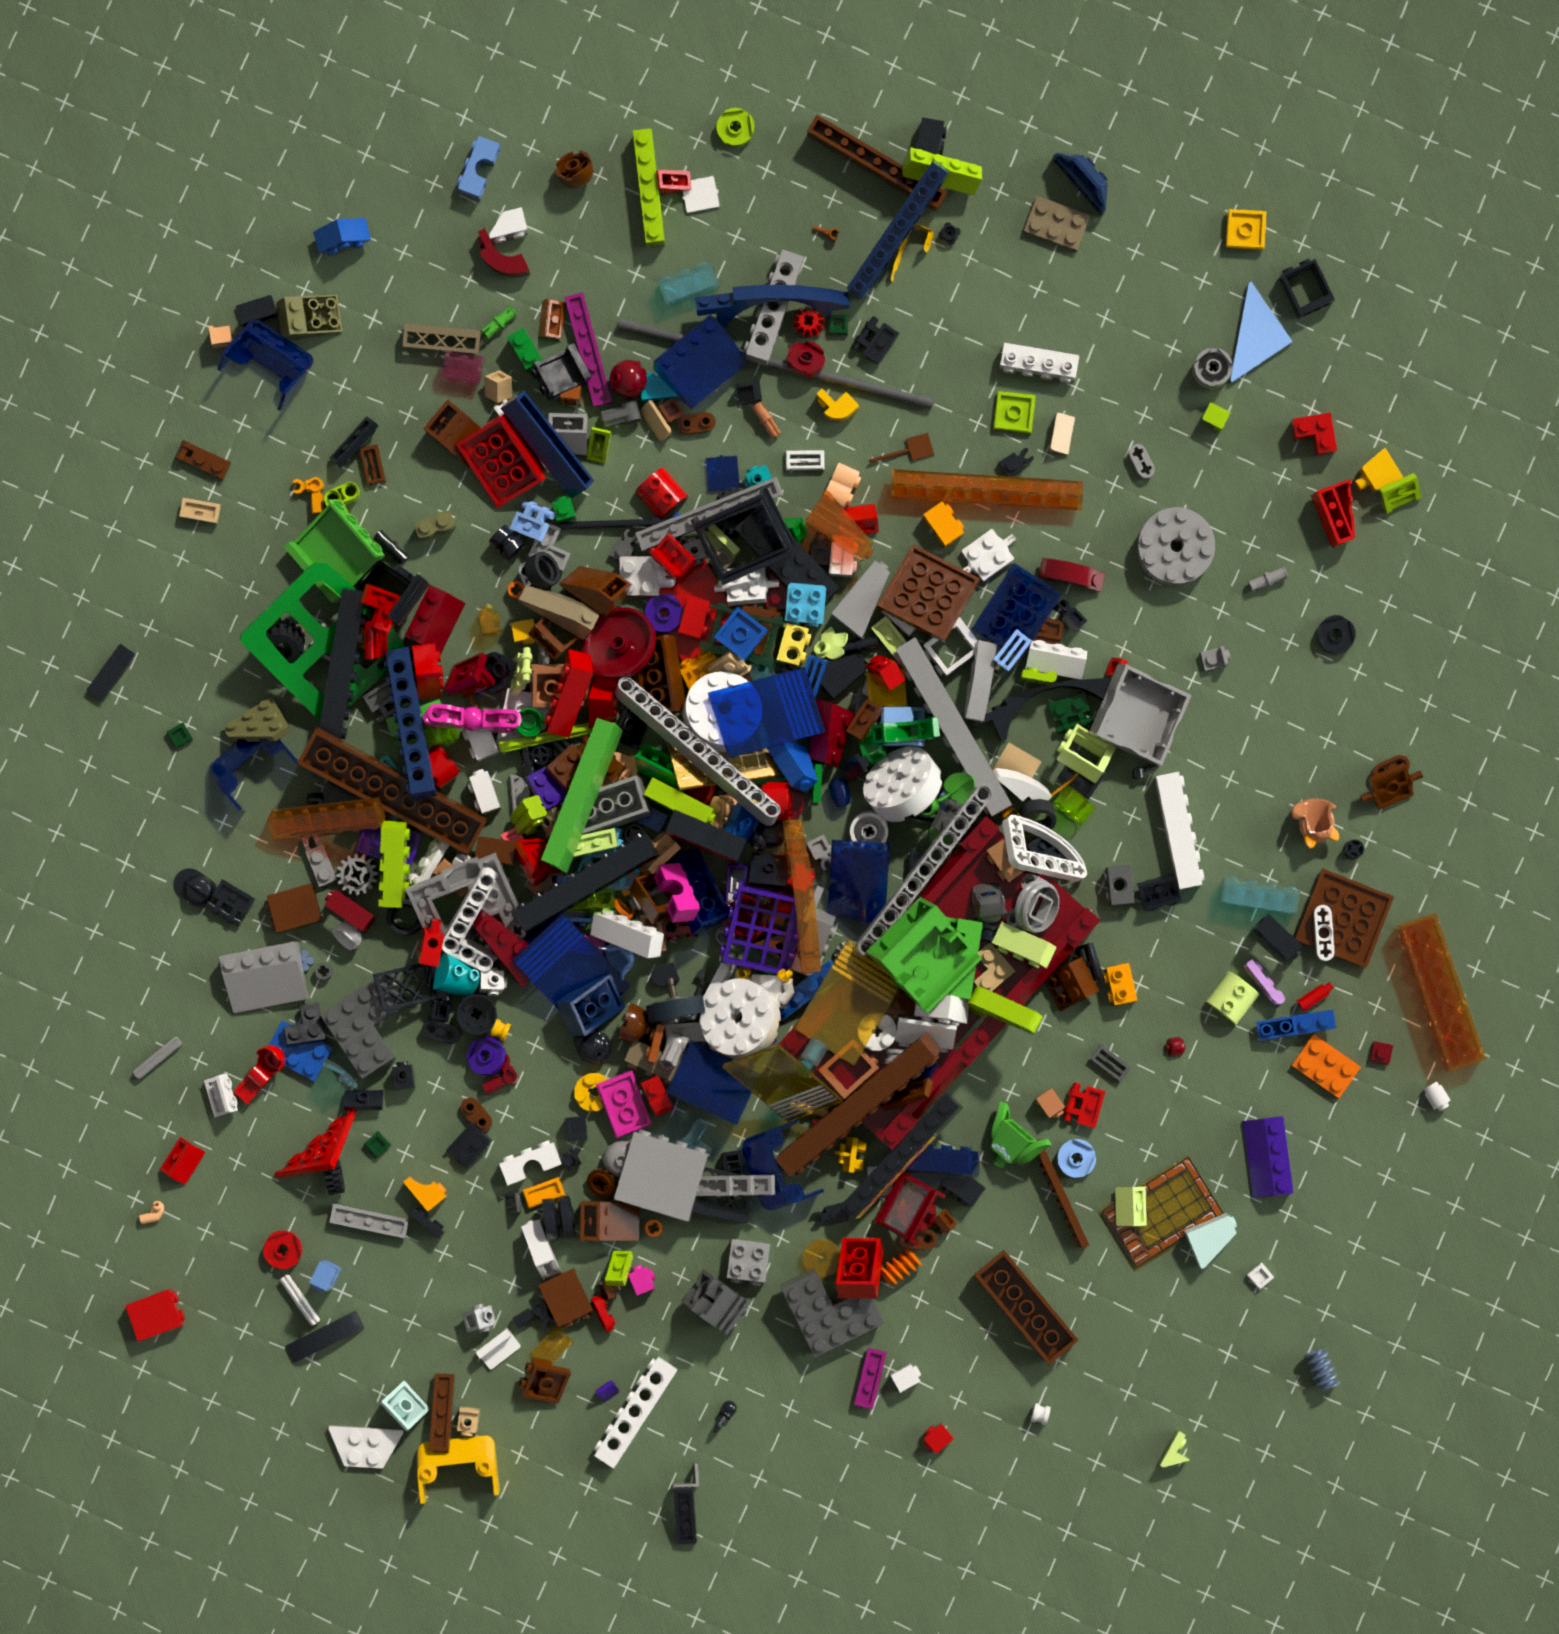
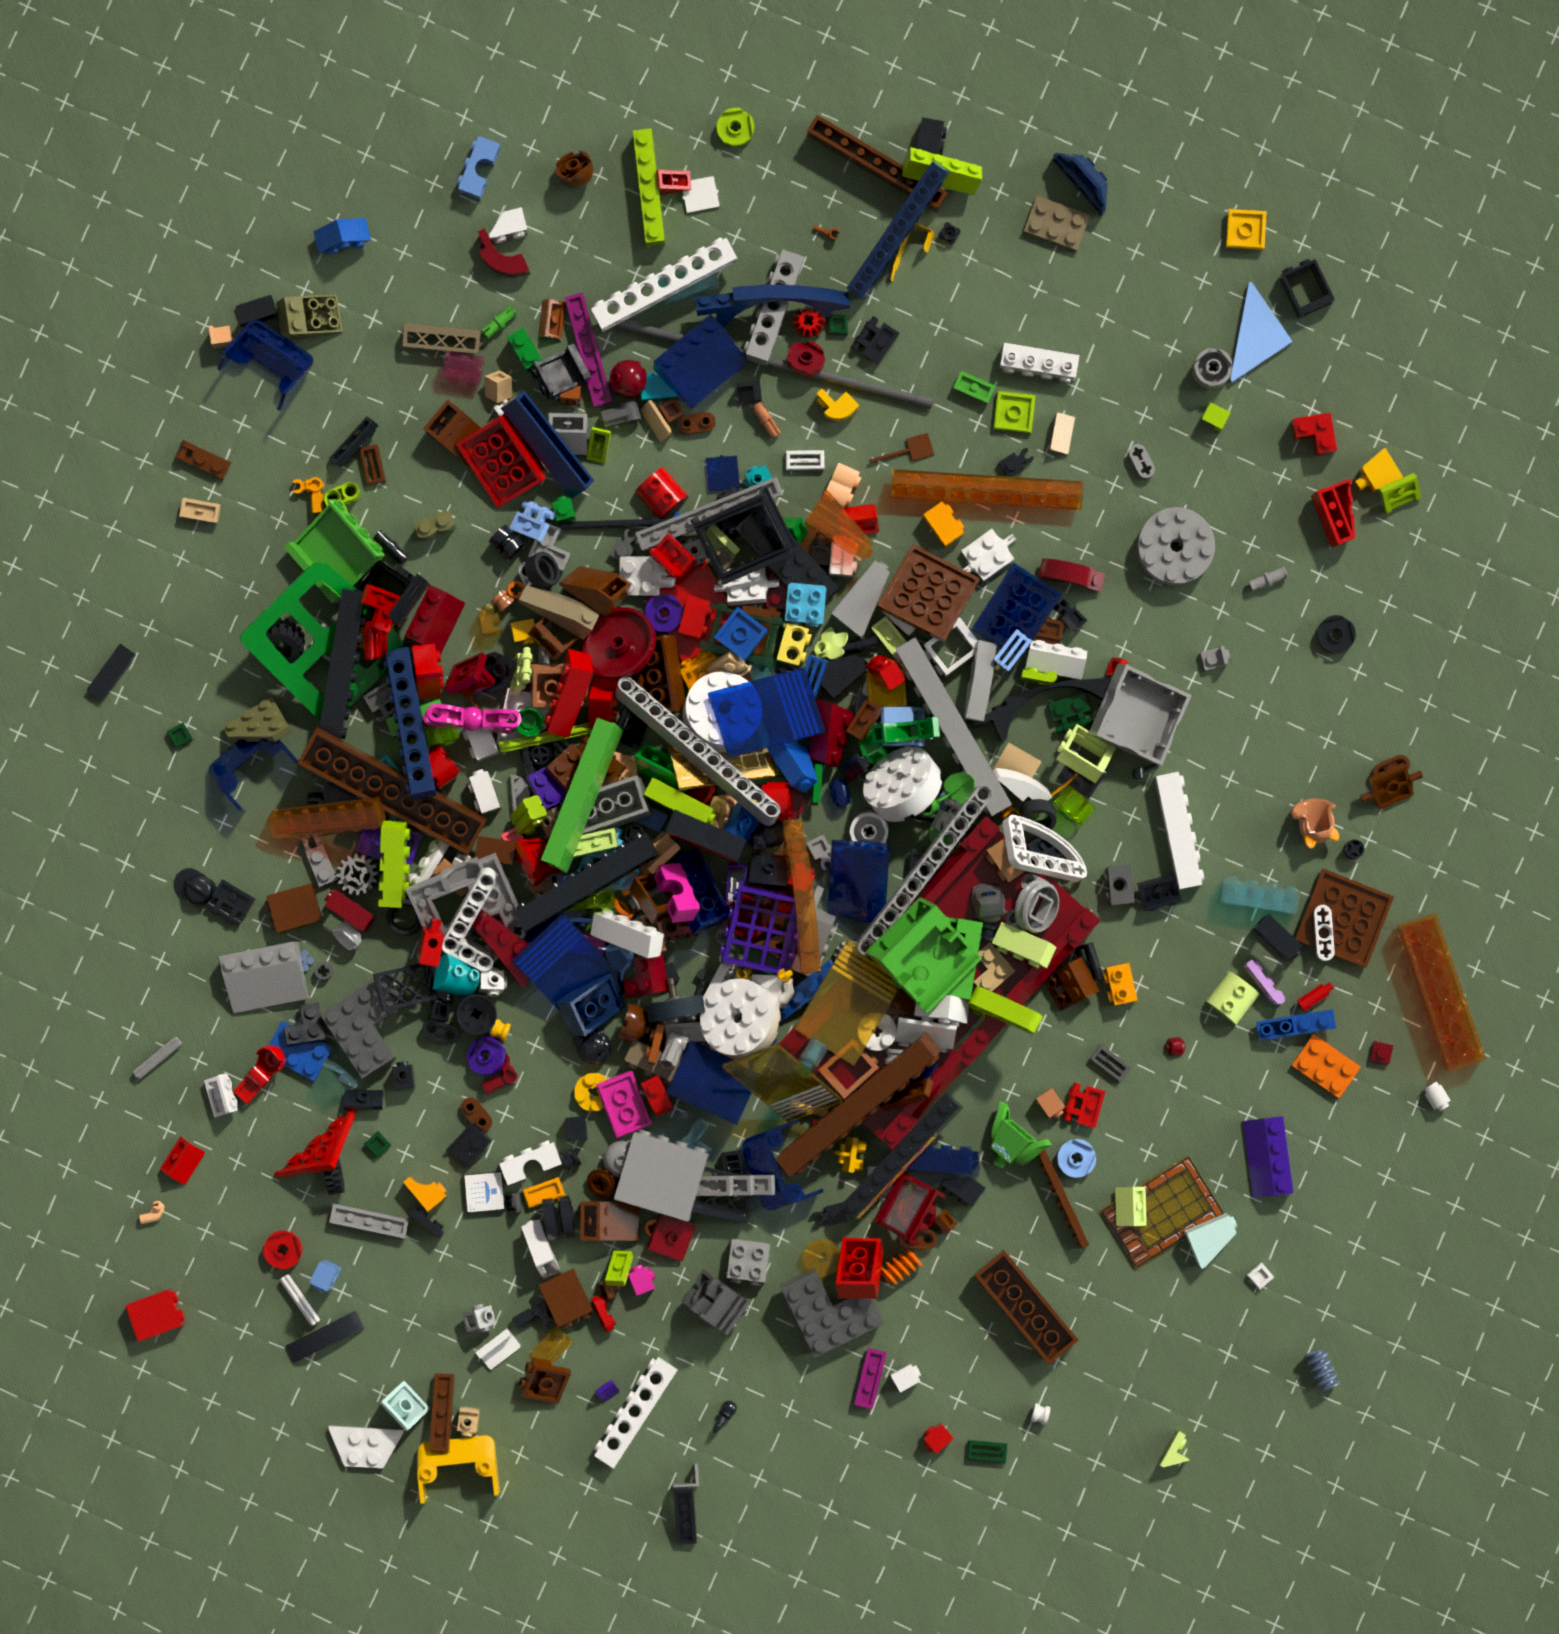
none -> white tile [463,1171,506,1213]
none -> nougat wheel [491,590,515,614]
none -> white brick [591,238,738,332]
none -> dark red brick [623,953,668,999]
none -> dark red plate [647,1213,696,1262]
none -> bright green plate [953,371,996,404]
none -> dark green tile [967,1440,1008,1463]

